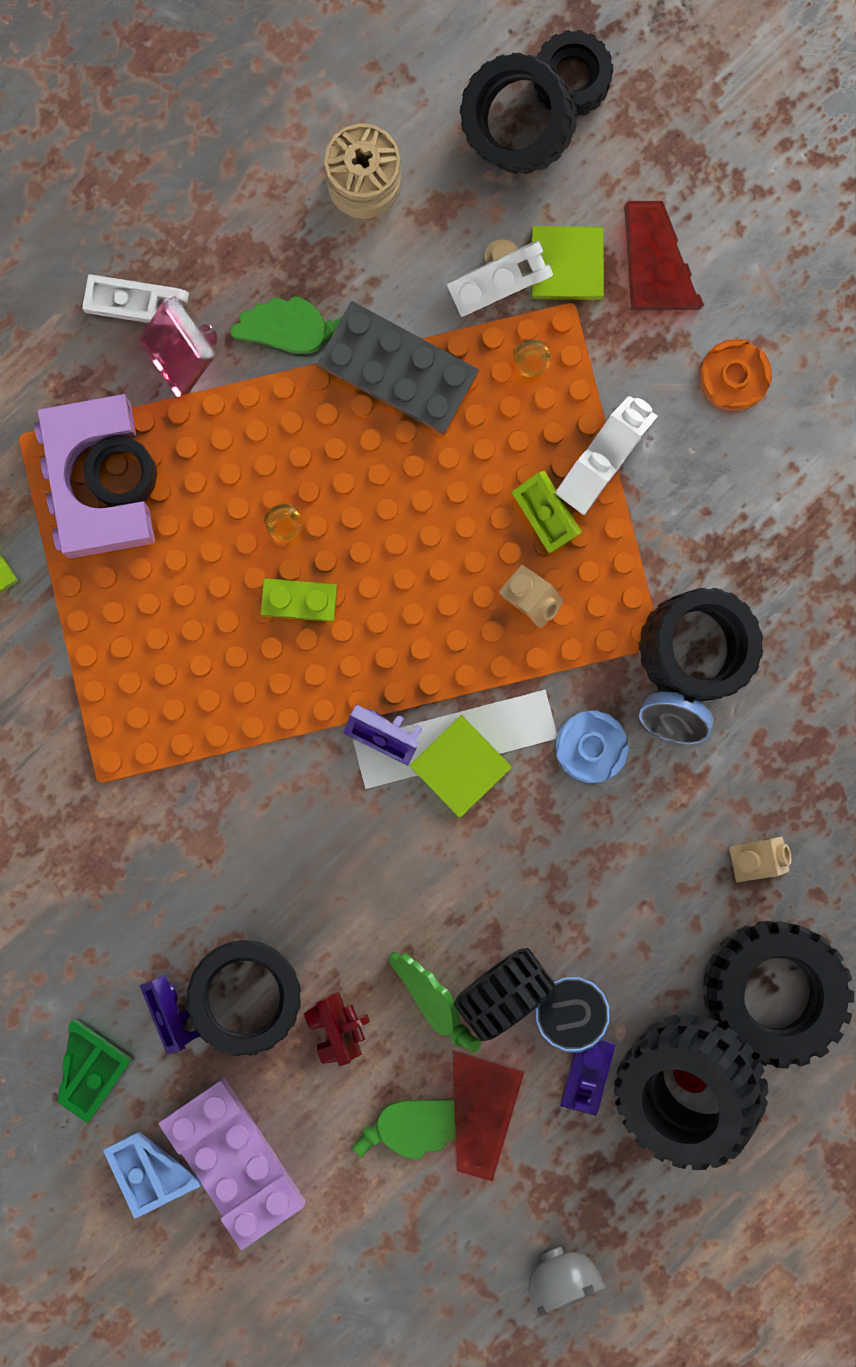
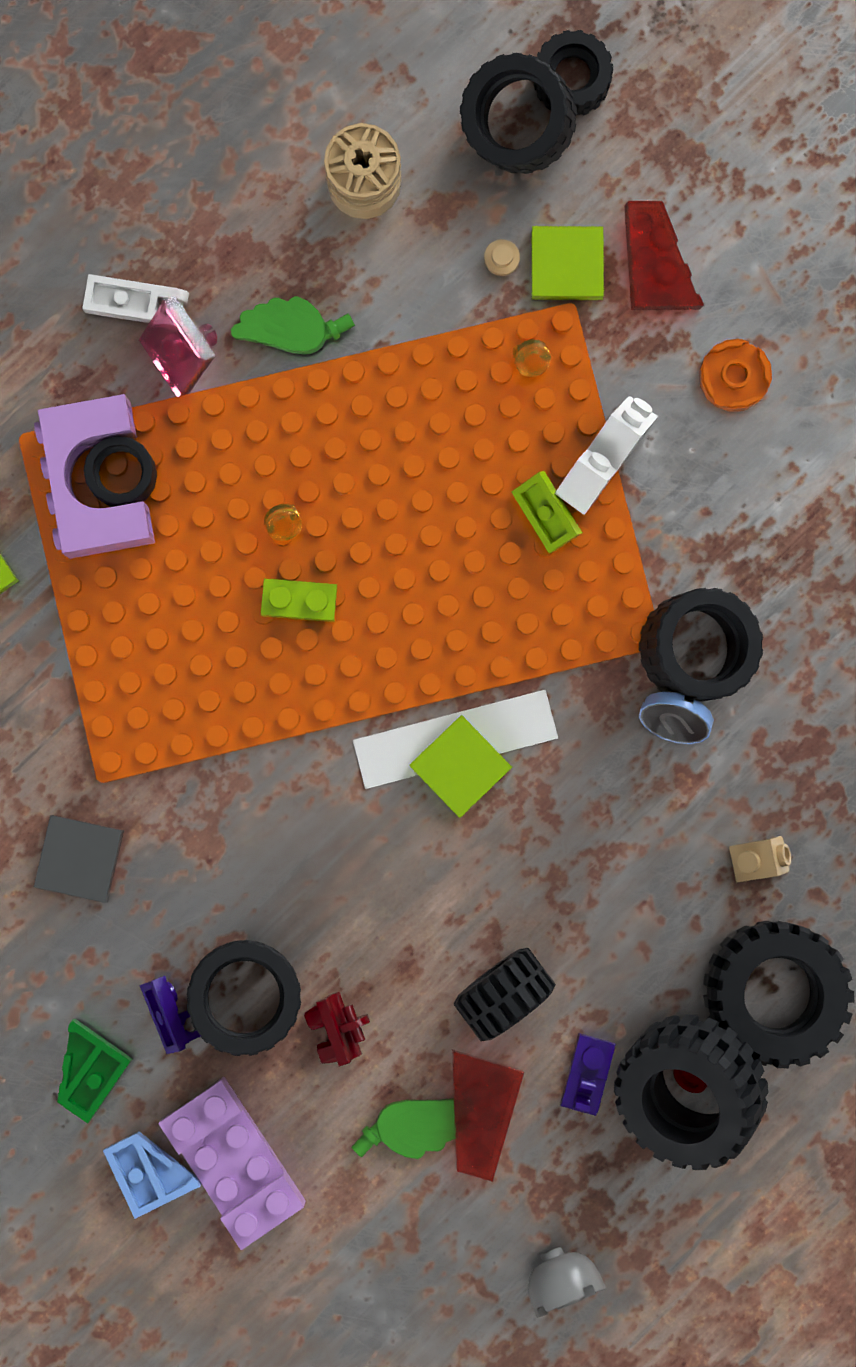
dark grey plate [317,301,479,435] -> none
dark purple plate [343,704,422,766] -> none
bright green animal [388,952,481,1053] -> none
white plate [447,241,553,317] -> none
tan bracket [499,565,564,628] -> none
black tile [536,977,609,1053] -> none
light blue tile [555,710,629,783] -> none
none -> dark grey tile [34,815,124,903]

